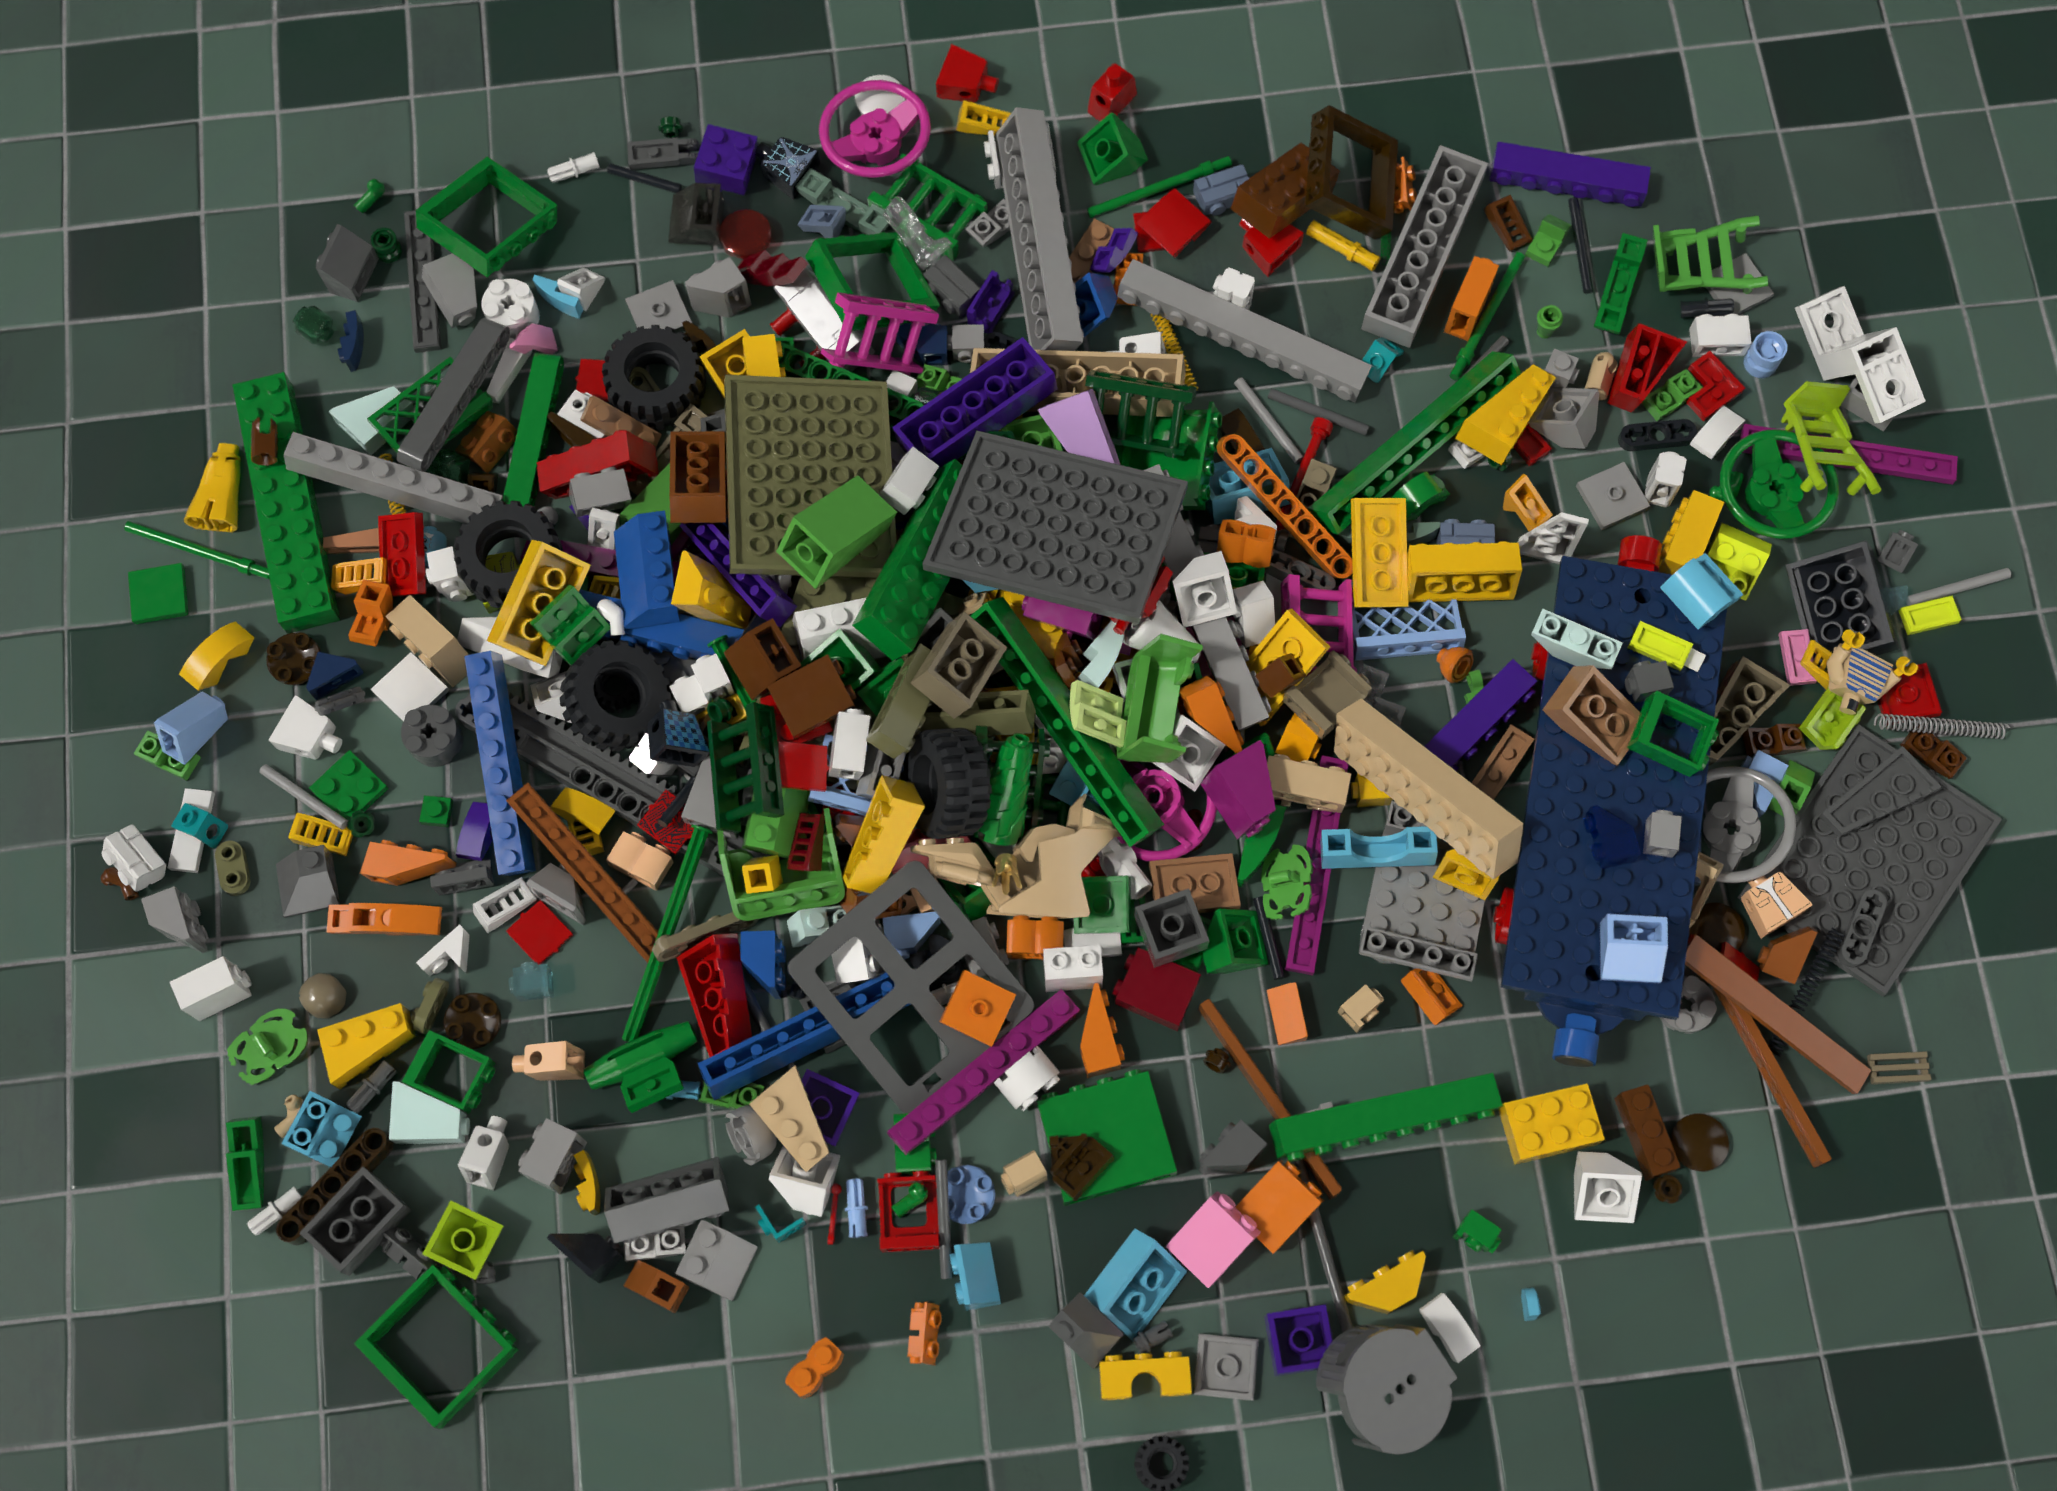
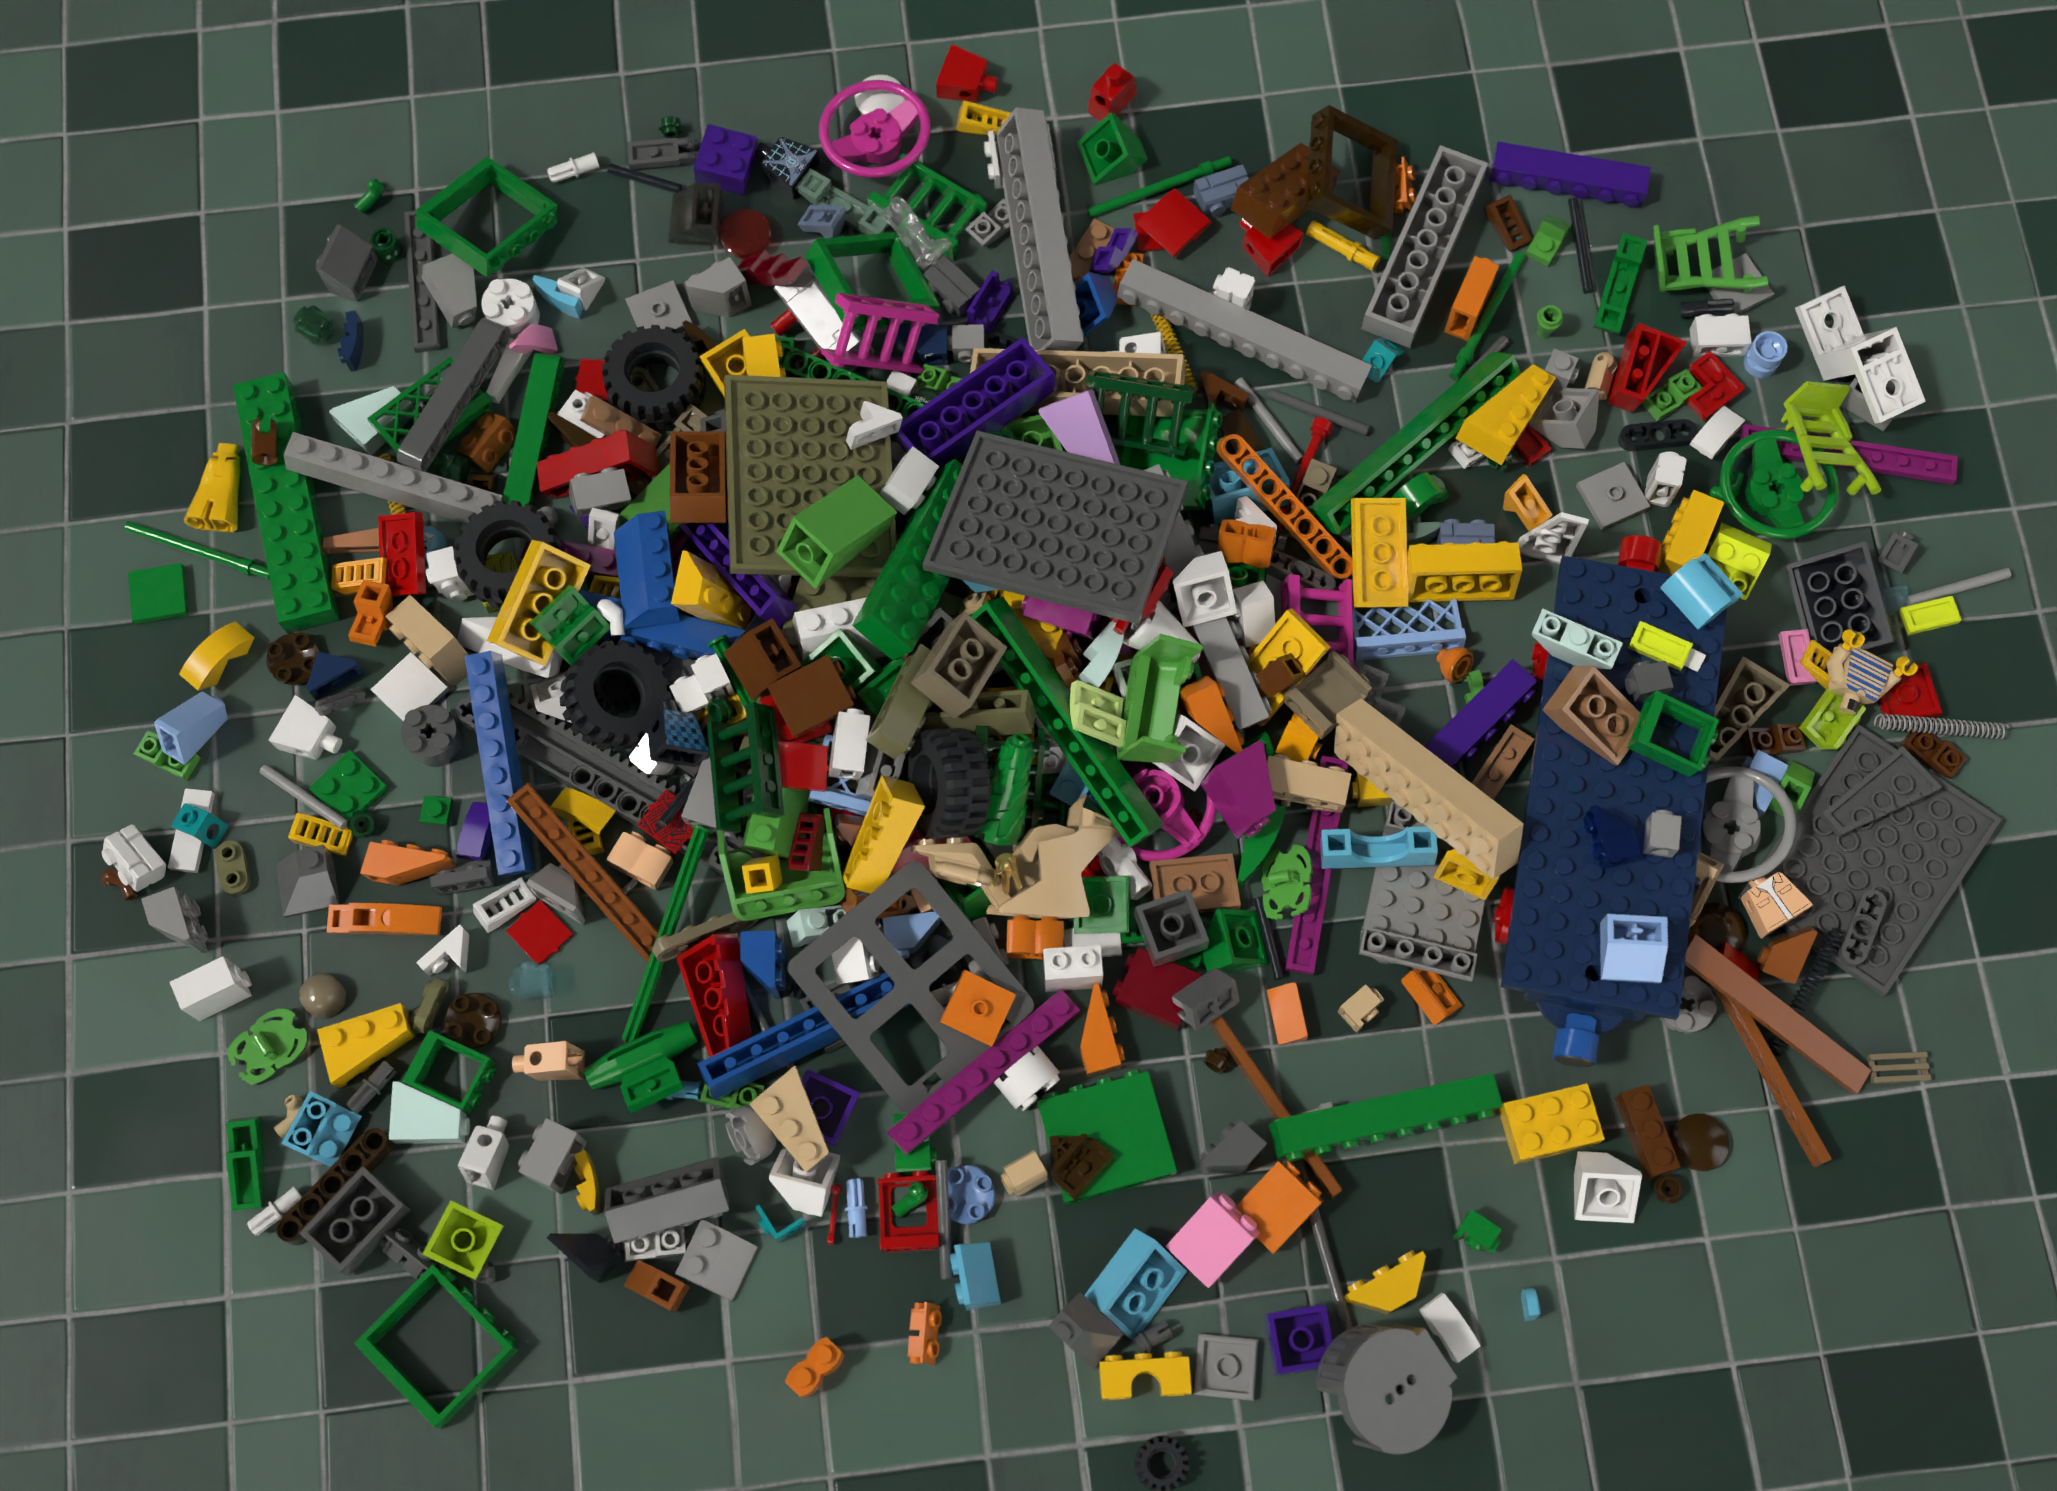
none -> white slope [846,401,903,450]
none -> dark grey hinge [1172,968,1240,1031]
none -> reddish brown slope [1199,369,1249,413]

